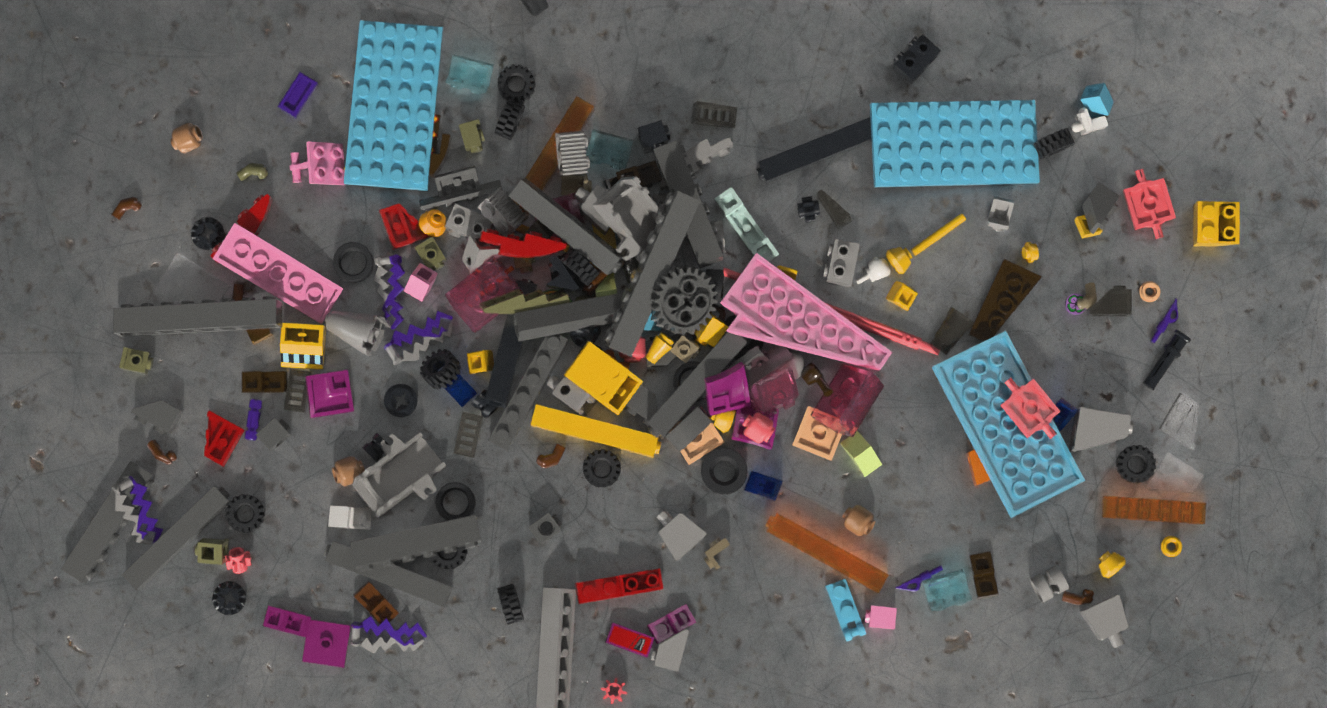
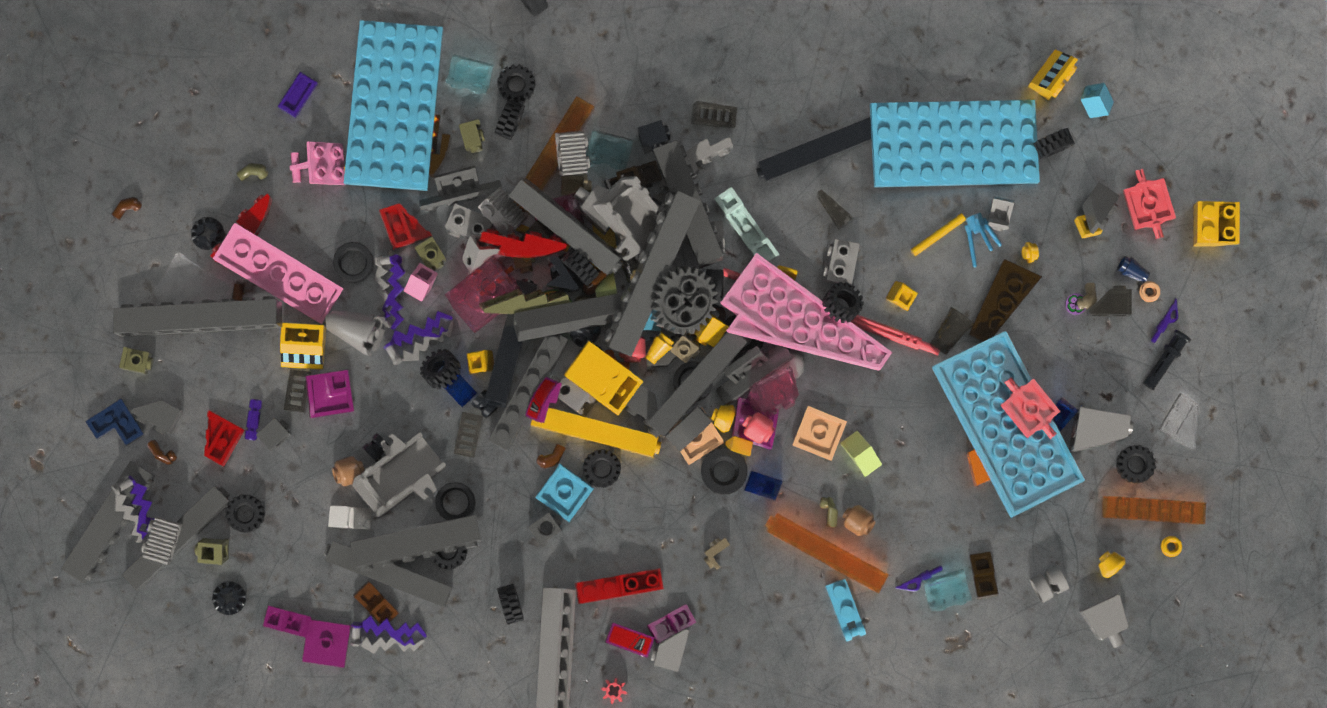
medium nougat head [170,123,203,154] -> none
coral gear [225,547,252,574] -> none
dark brown slope [242,371,287,393] -> none
pearl gold slope [246,328,273,345] -> none
black gear [384,384,418,418] -> none
light orange cone [419,209,446,237] -> none
light grey torso [657,509,707,561] -> none
magenta plate [704,362,751,416] -> none
black gear [797,196,820,223] -> none
dark brown bar [801,362,834,397] -> none
clear pink slope [810,364,884,437] -> none
white piece [856,257,891,284] -> none
bright pink brick [865,606,897,629] -> none
yellow cone [886,247,913,274] -> none
black brick [893,34,941,85] -> none
reddish brown arm [1062,589,1094,605] -> none
white piece [1071,107,1108,136] -> none
clear wing [1146,452,1204,494] -> none
none -> dark blue plate [85,399,145,446]
none -> light grey brick [141,516,183,565]
none -> slope [525,377,562,423]
none -> medium azure plate [535,464,594,522]
none -> yellow slope [725,436,753,456]
none -> olive arm [820,496,838,528]
none -> black tyre [822,282,864,323]
none -> dark azure plant [964,213,1002,268]
none -> yellow slope [1028,49,1078,100]
none -> dark blue cone [1117,256,1150,283]

